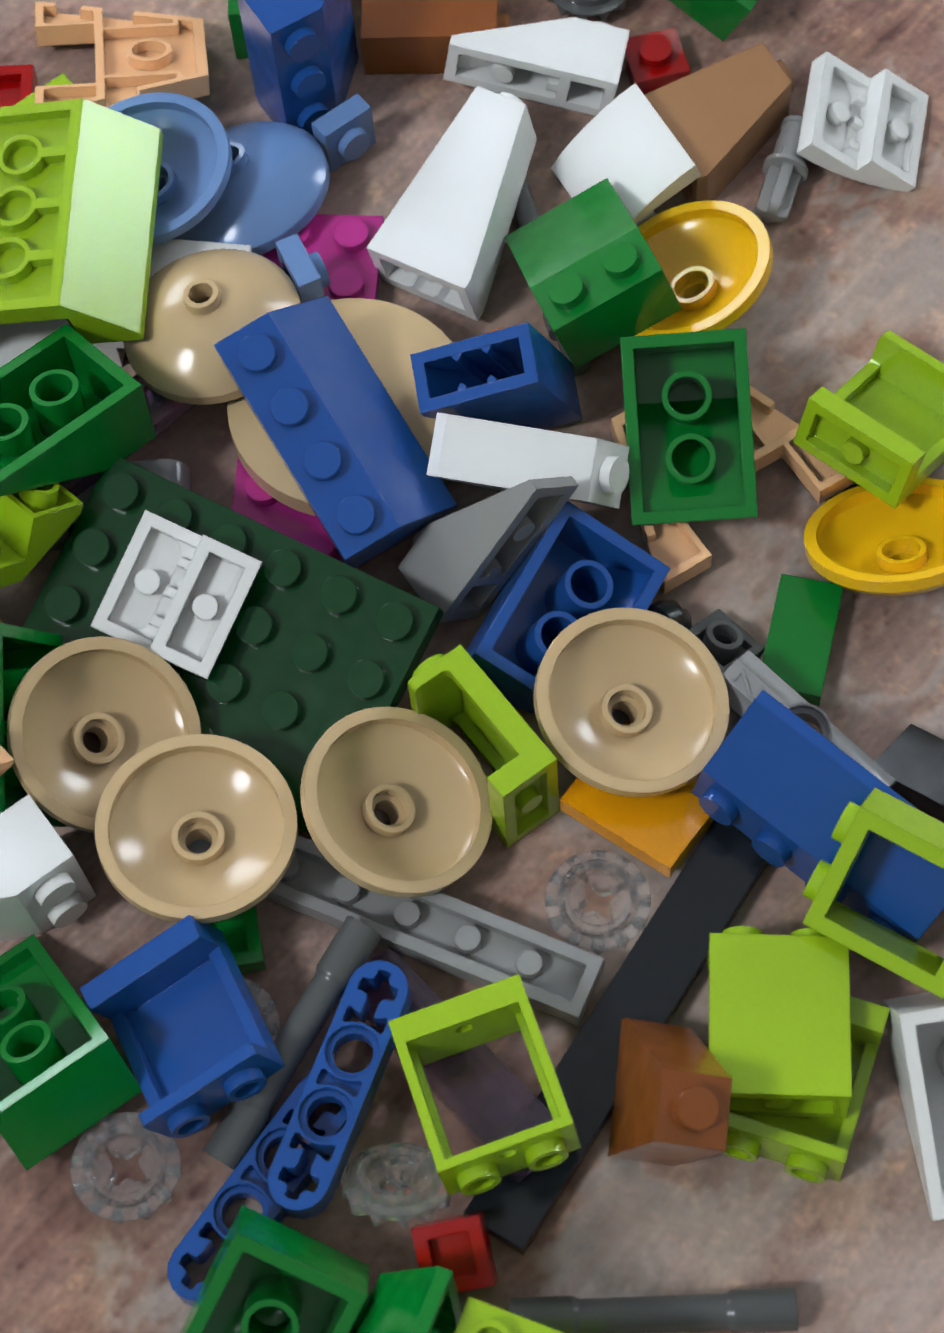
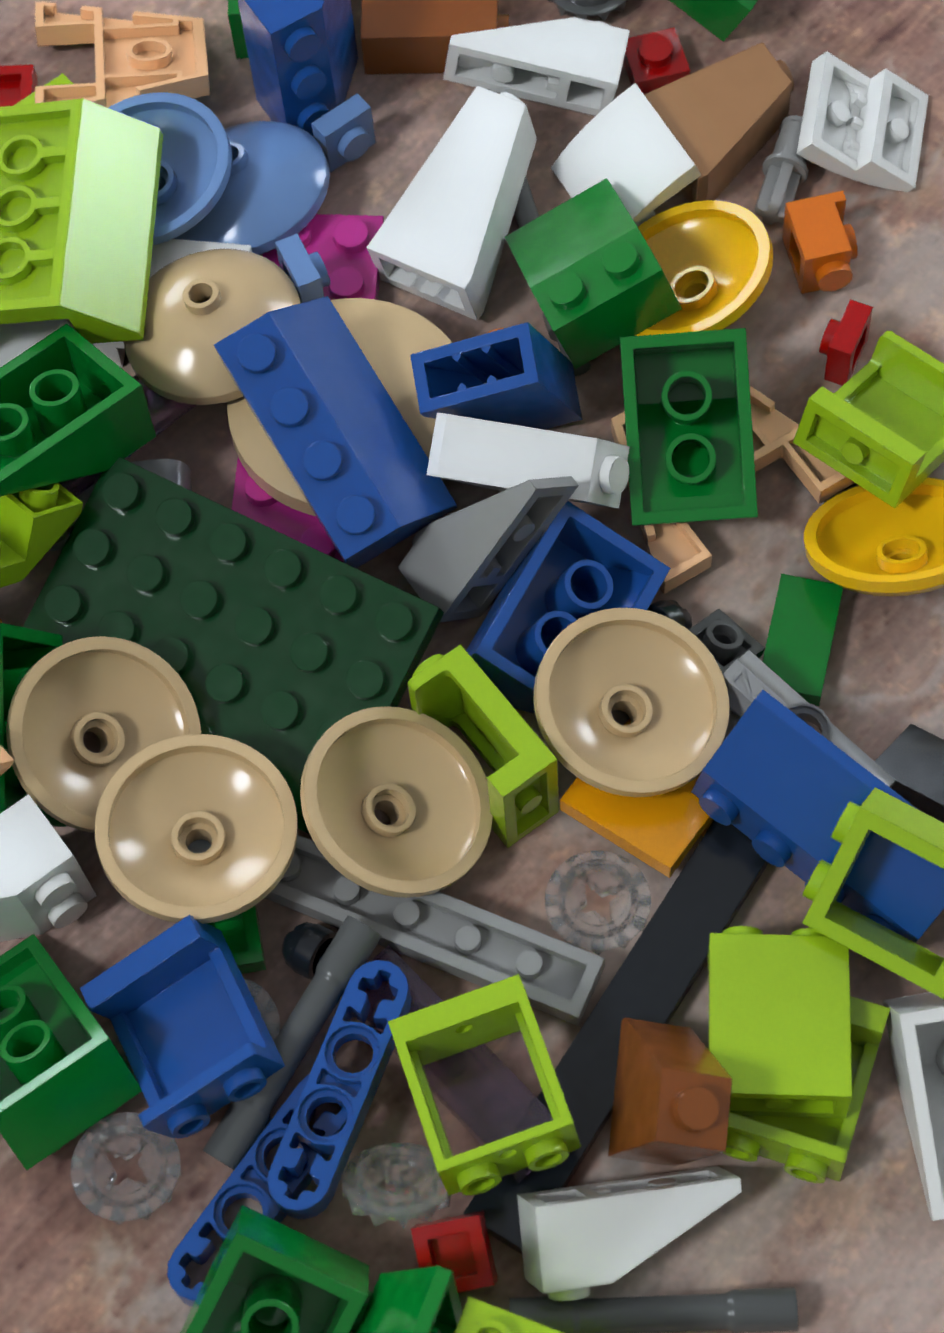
white slope [90,510,262,680] -> none
none -> black hinge [282,922,336,980]
none -> white slope [517,1166,742,1301]
none -> orange brick [782,190,858,294]
none -> red plate [819,299,873,386]

